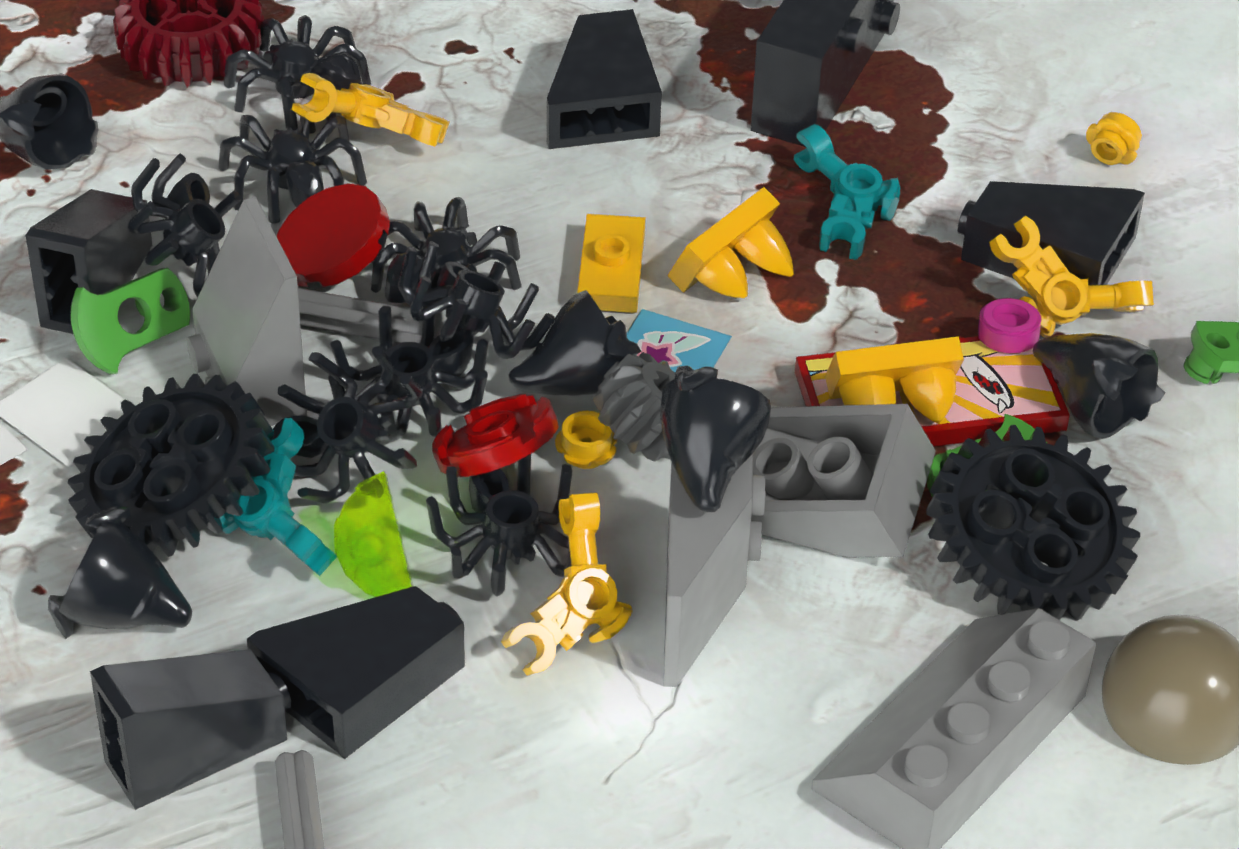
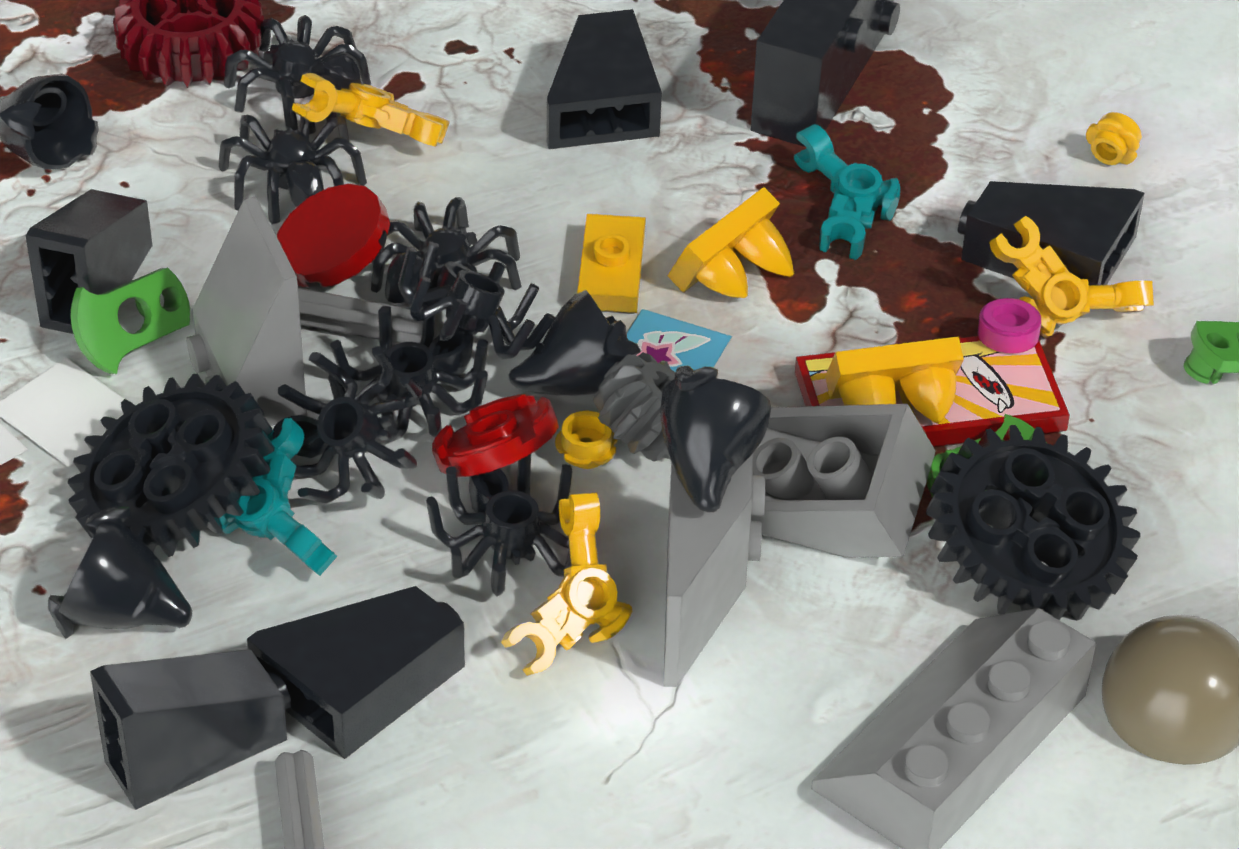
black animal [127,153,241,297] -> none
clear neon green plate [334,471,414,597] -> none
black hat [1033,333,1166,438] -> none

